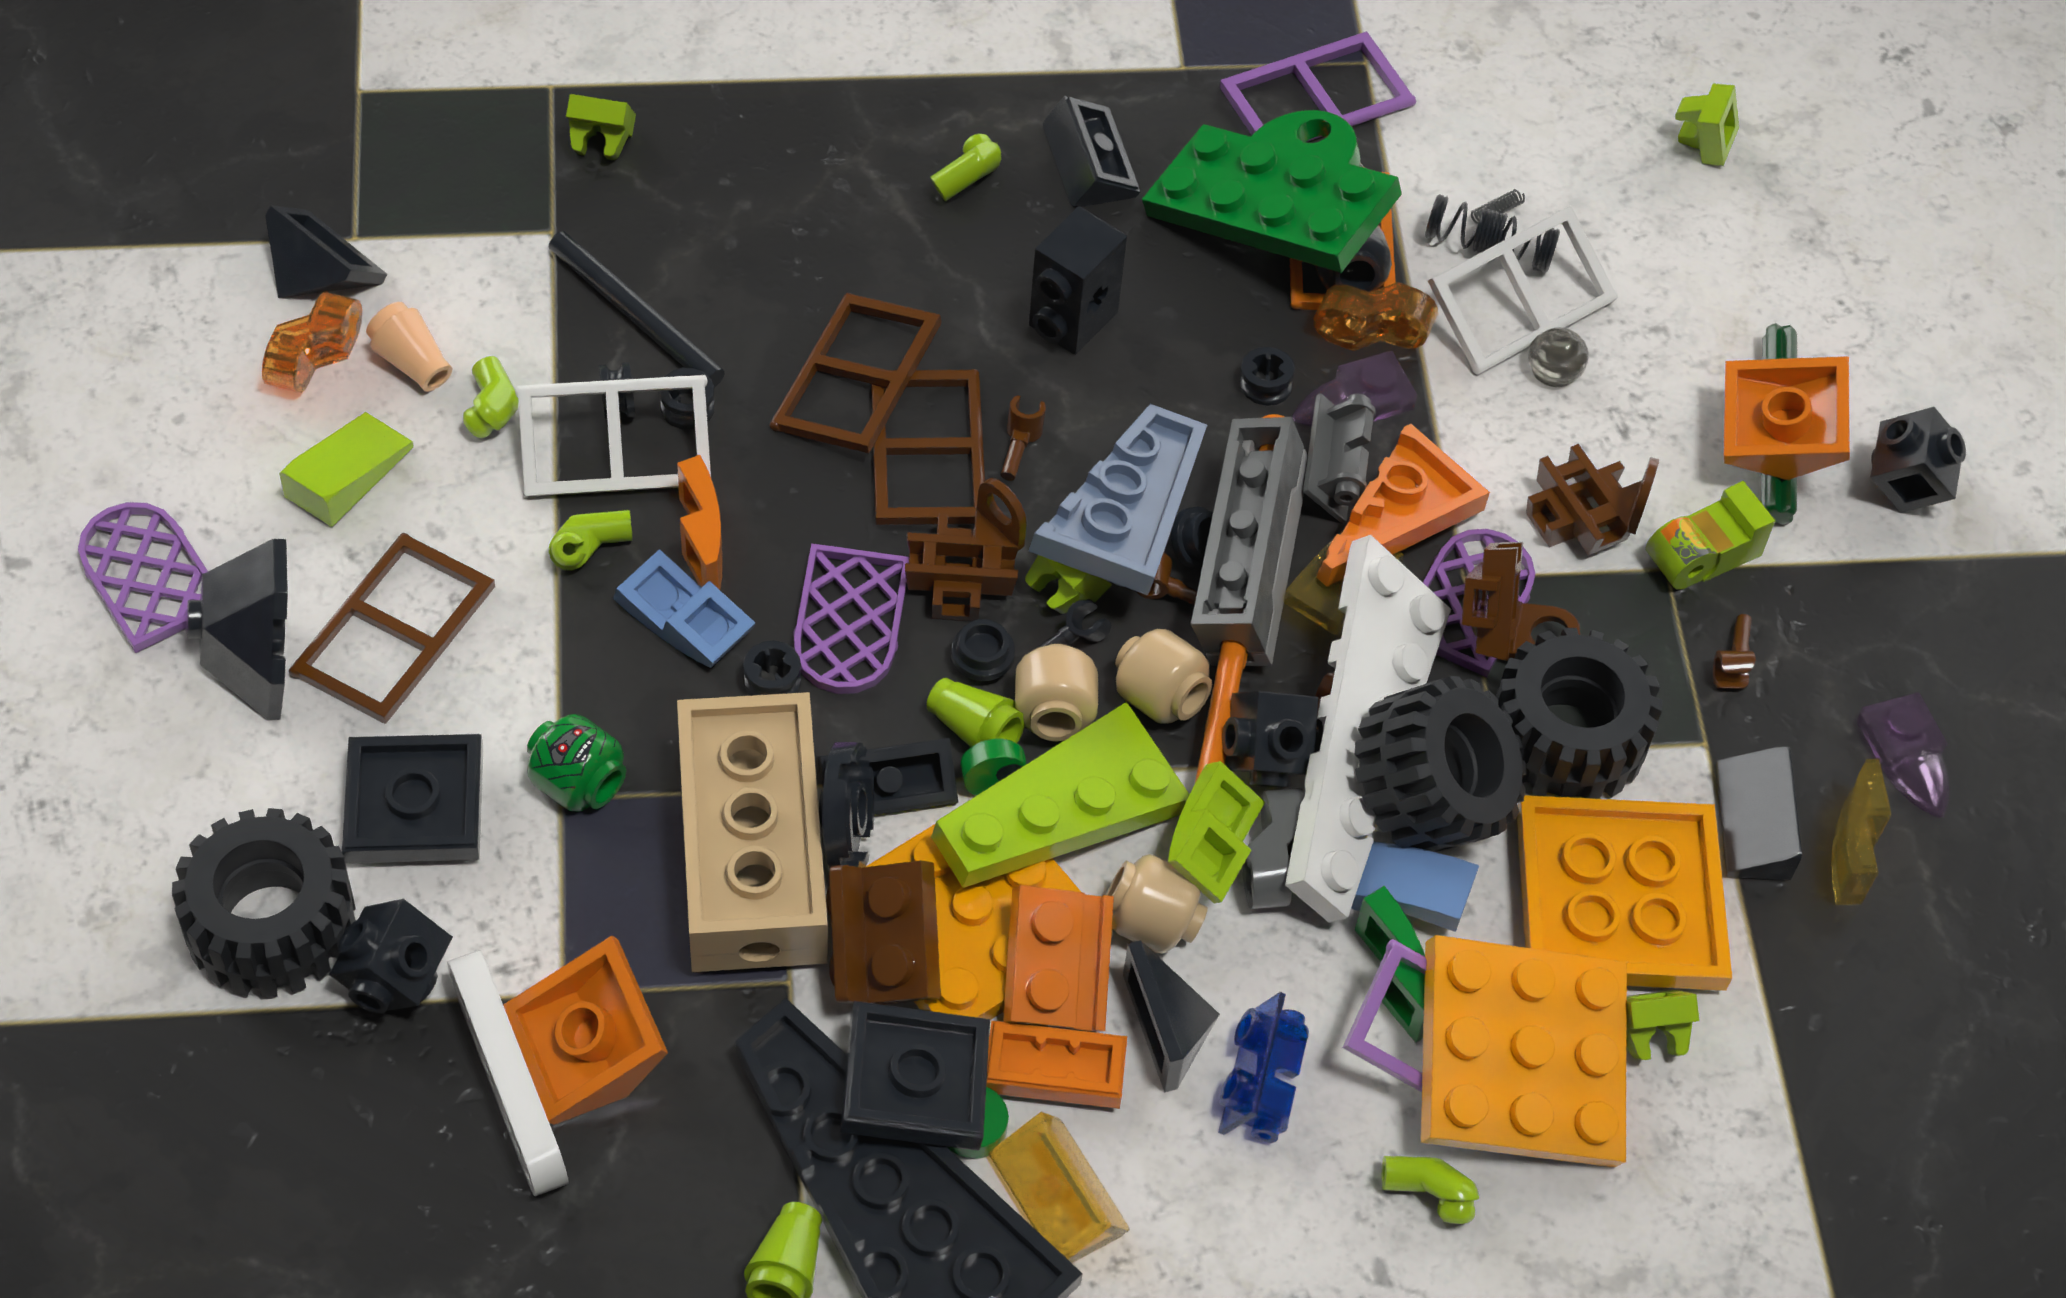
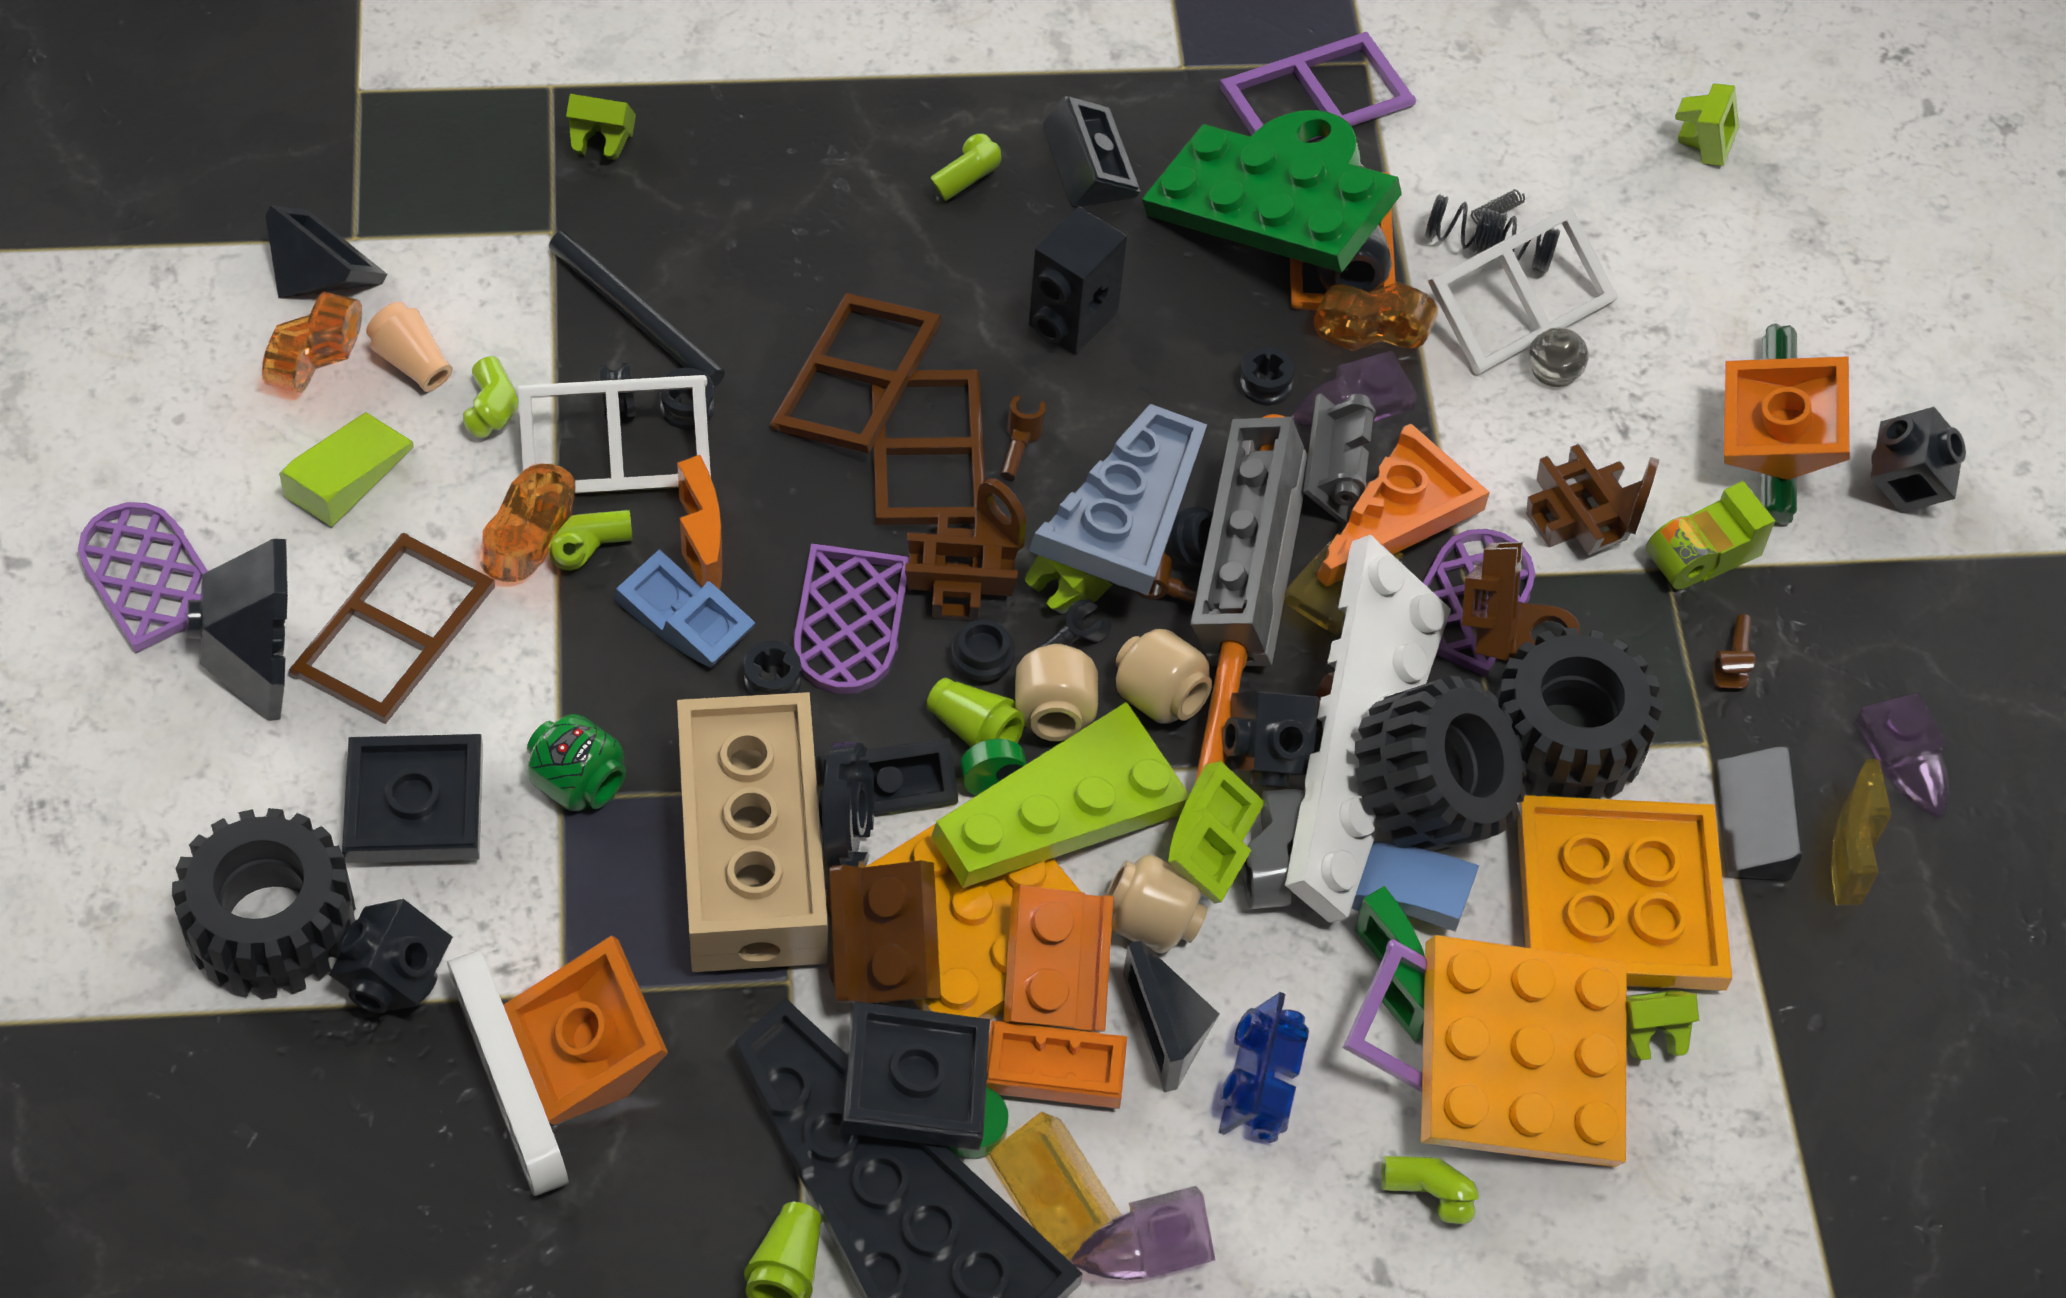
none -> clear orange piece [480,463,576,582]
none -> clear purple plate [1071,1186,1216,1280]

